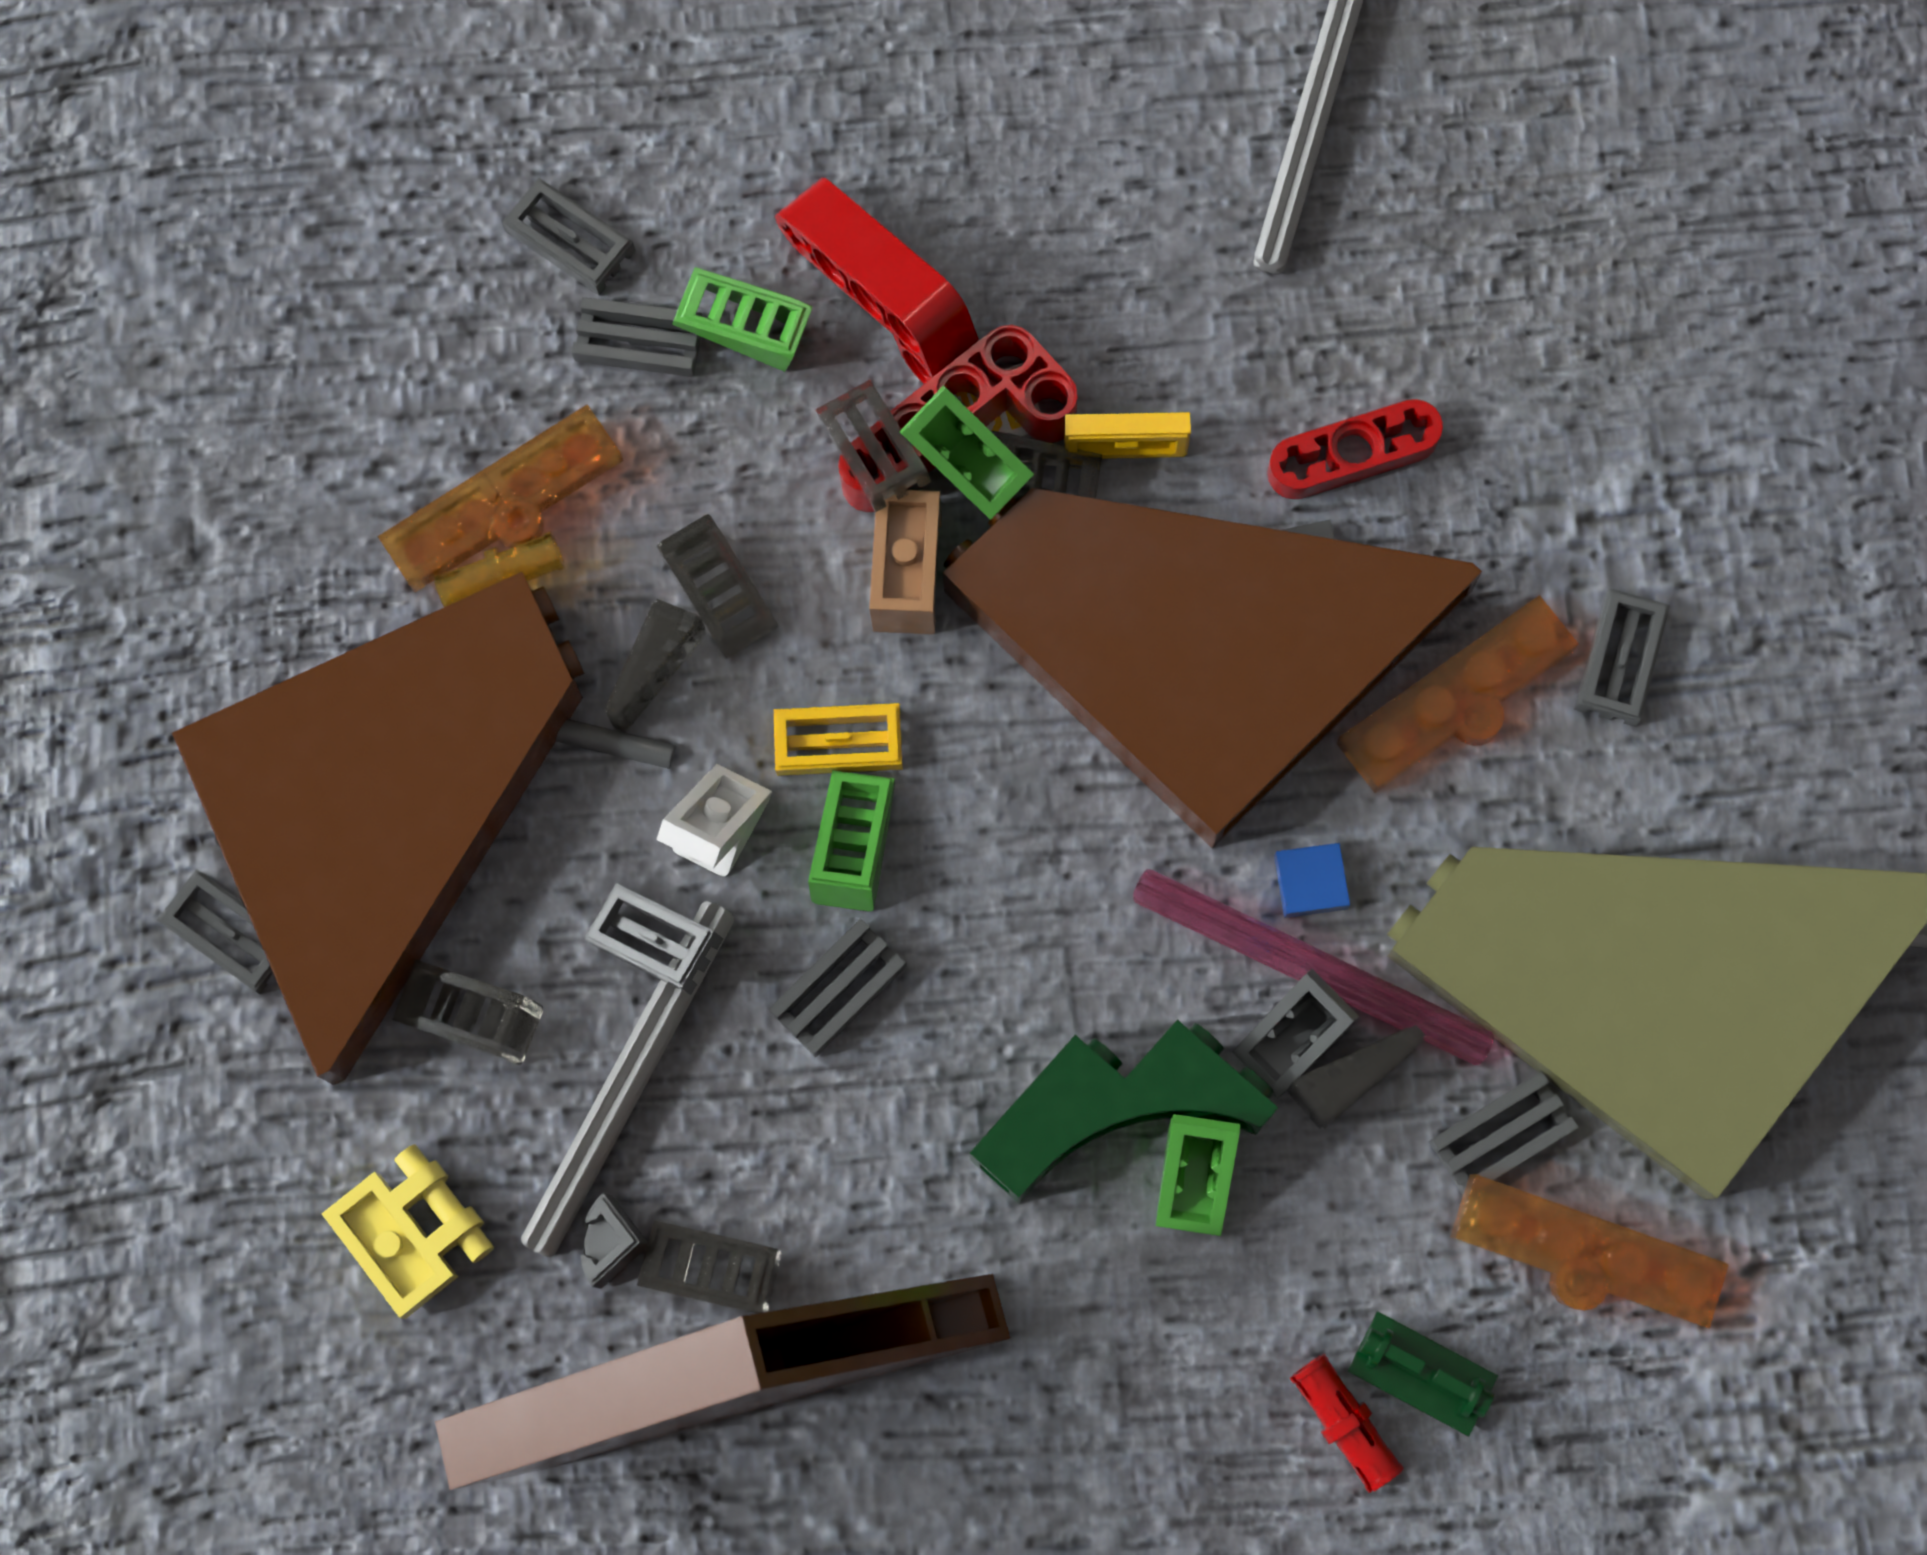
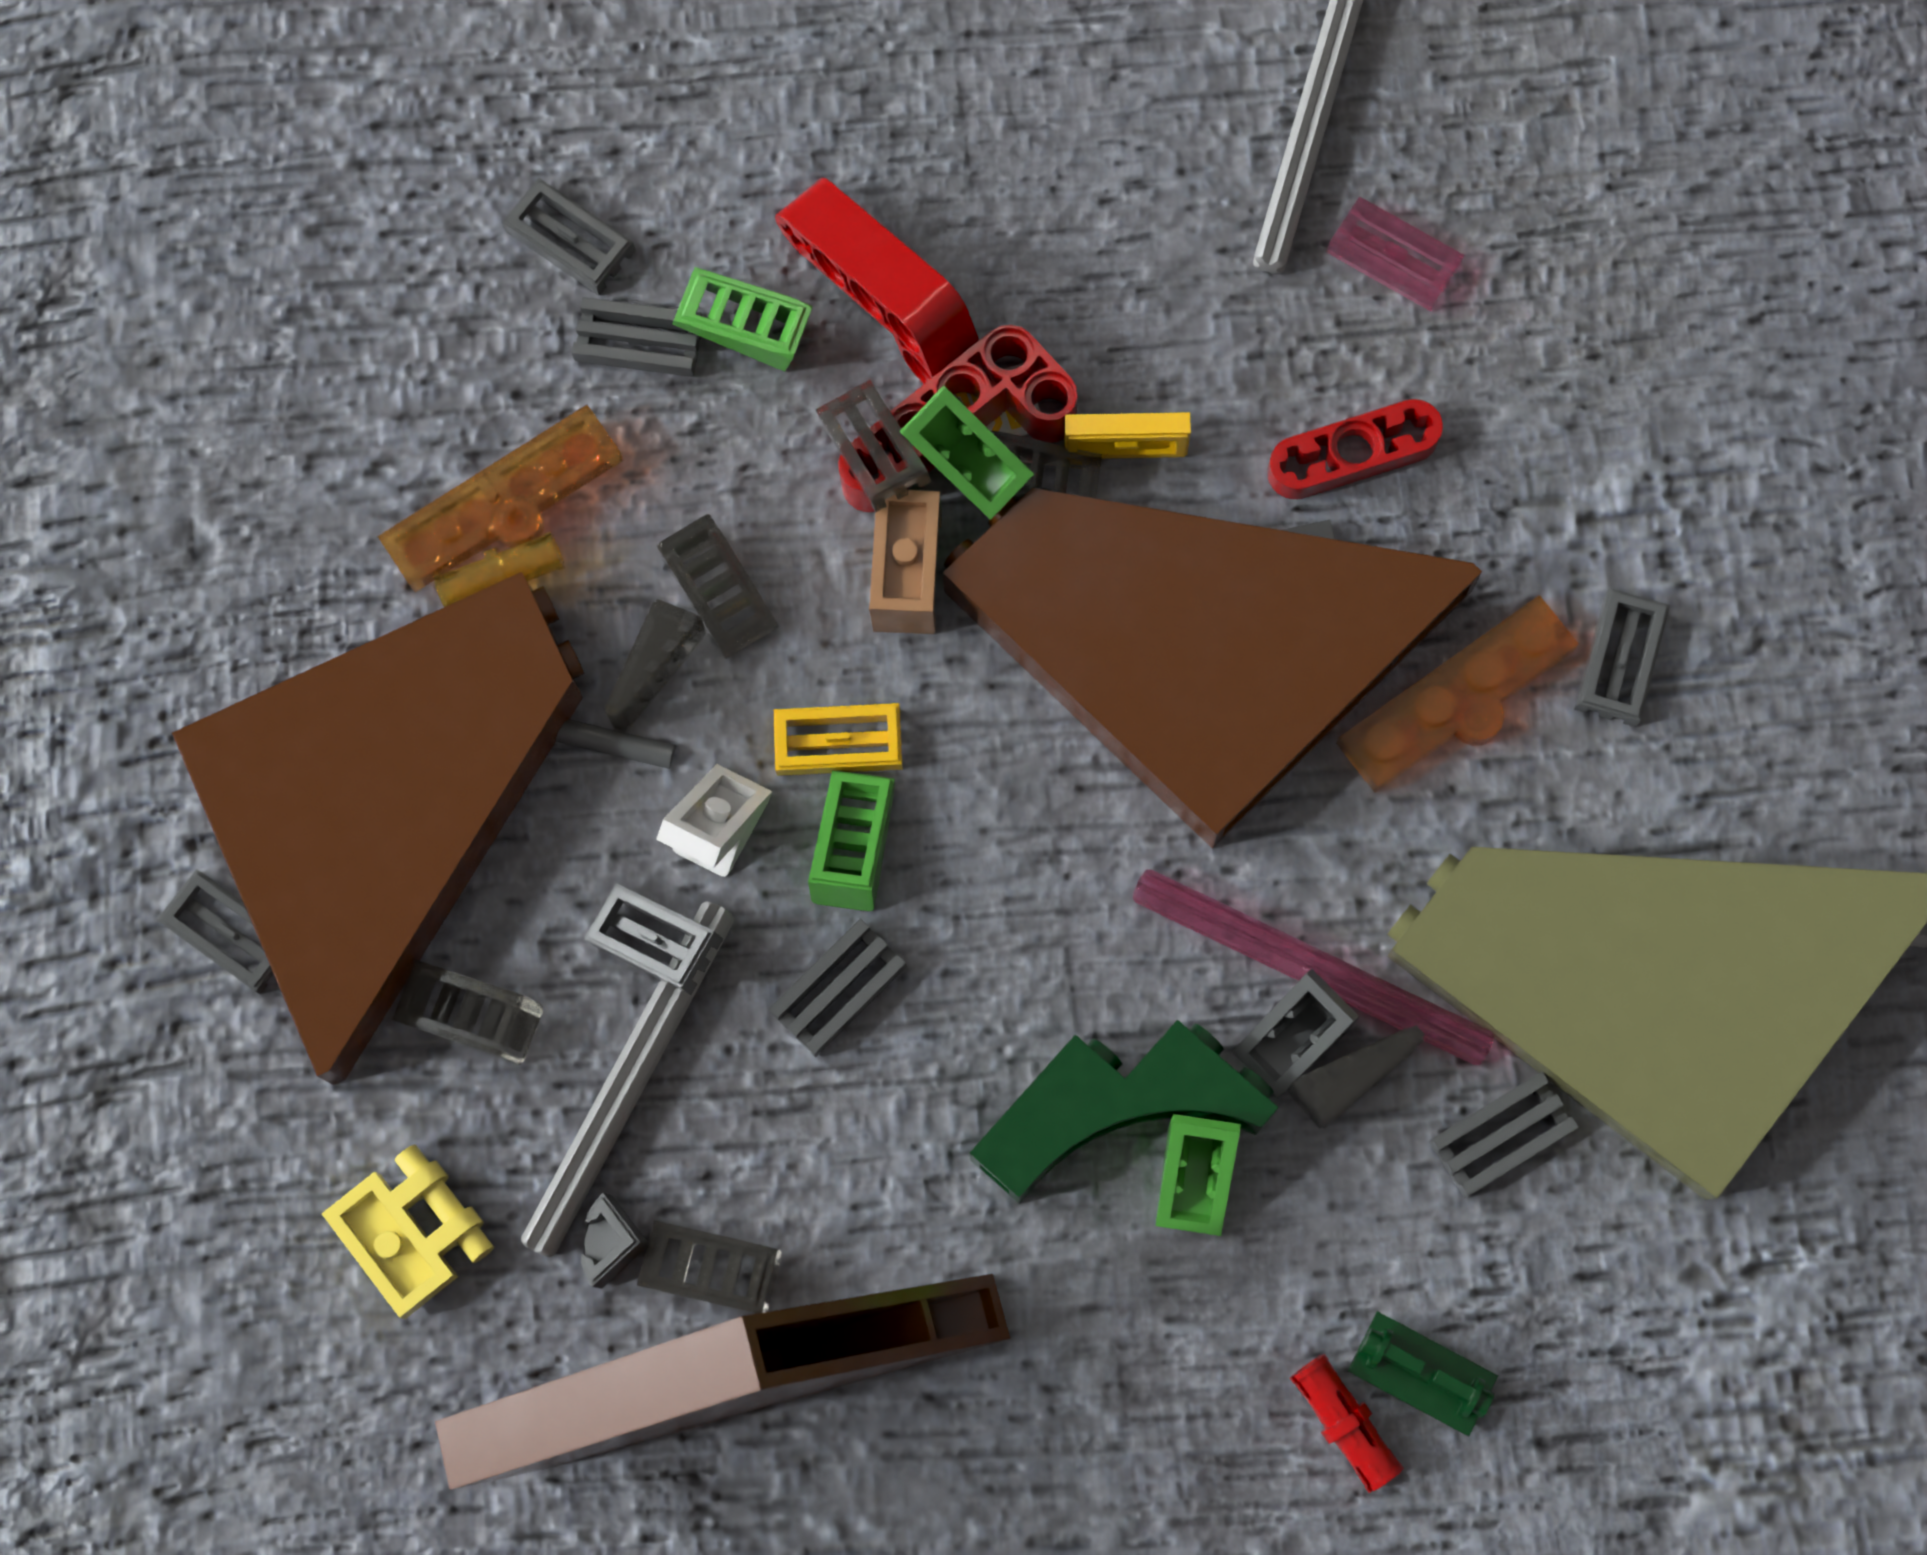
blue tile [1274,843,1350,918] -> none
clear orange hinge [1450,1174,1729,1329] -> none
none -> clear pink tile [1326,196,1465,312]

